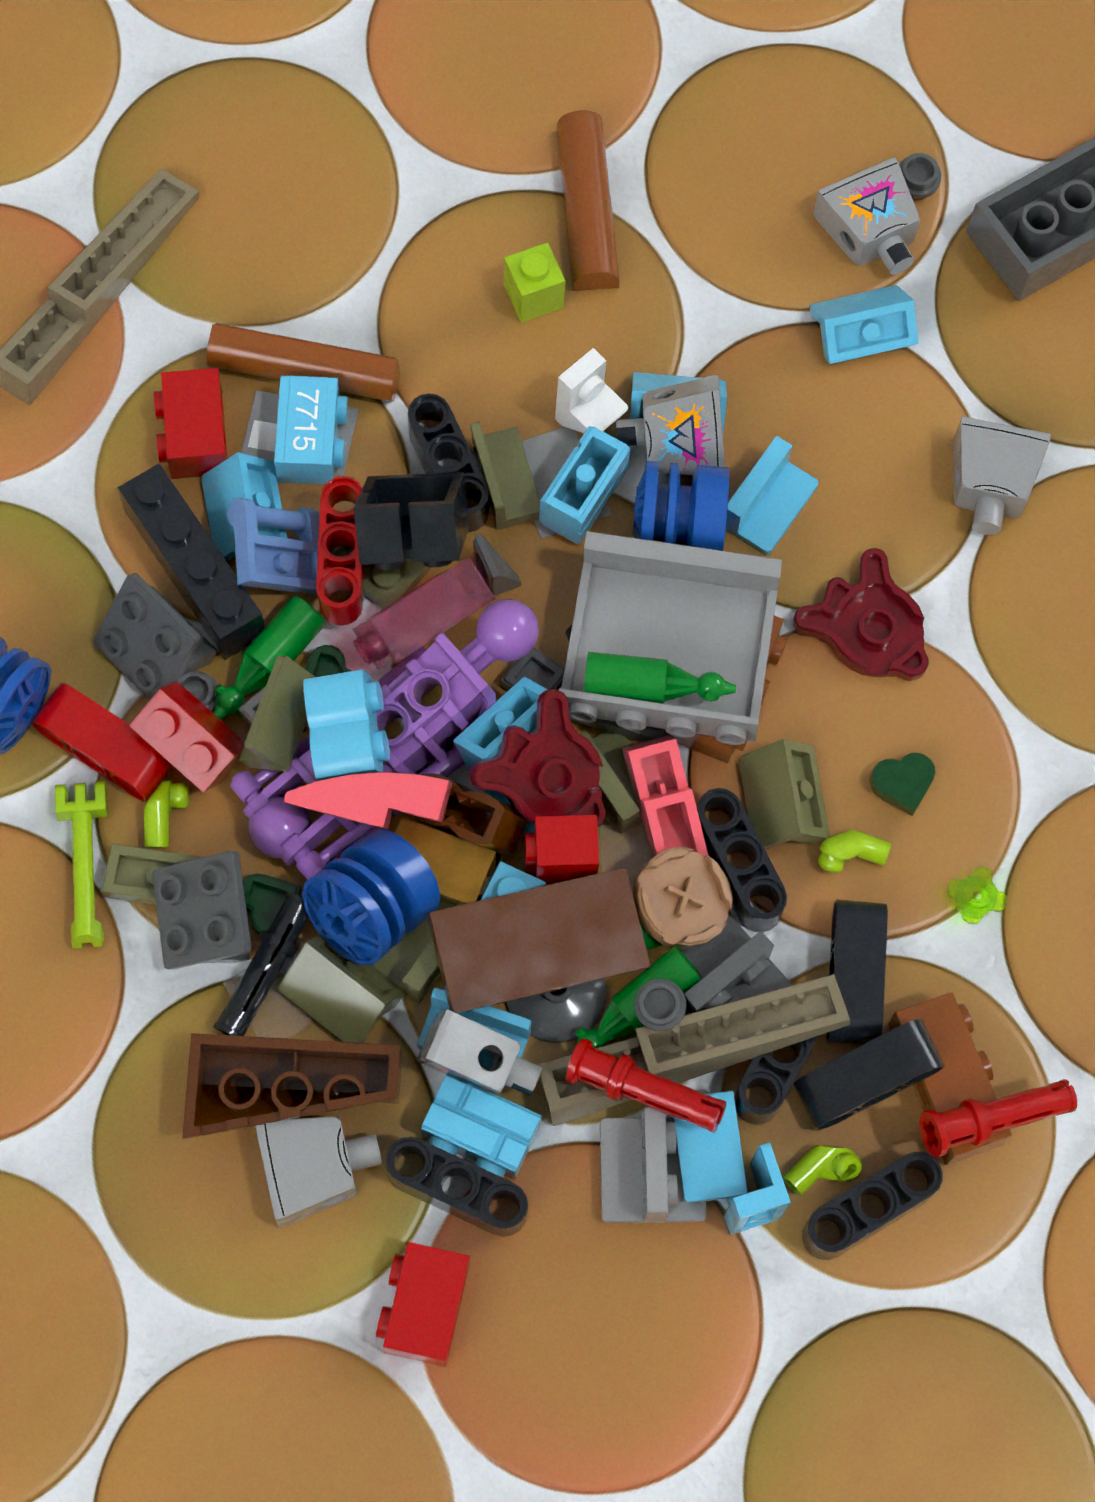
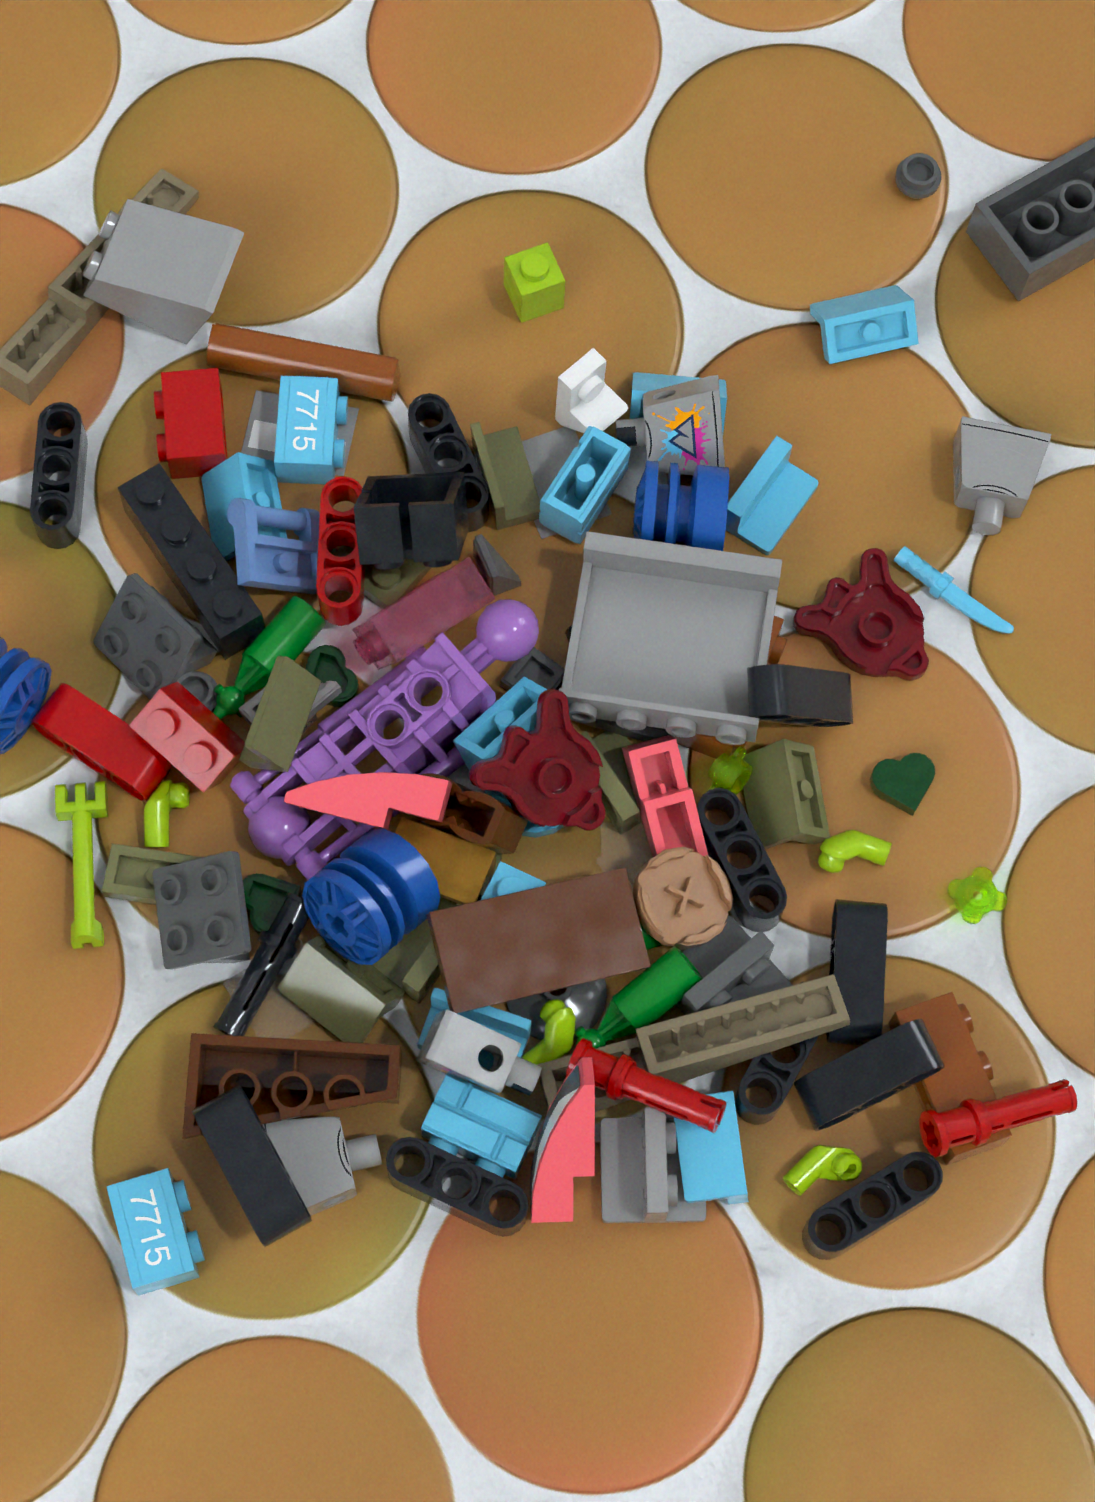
medium azure brick [303,669,390,781] -> none
red brick [376,1242,470,1367] -> none
red brick [524,815,599,885] -> none
dark orange brick [557,110,620,291] -> none
green wheel [584,651,736,704] -> none
dark grey plate [634,979,686,1031] -> none
medium azure panel [724,1142,791,1235] -> none
light grey torso [813,157,920,275] -> none
none -> black beam [30,402,88,549]
none -> light grey slope [82,199,244,345]
none -> medium azure brick [106,1168,205,1296]
none -> black beam [192,1084,312,1247]
none -> lime arm [522,999,576,1065]
none -> coral slope [530,1057,595,1223]
none -> clear neon green plate [708,746,753,795]
none -> black beam [747,664,853,727]
none -> medium azure piece [893,546,1014,634]

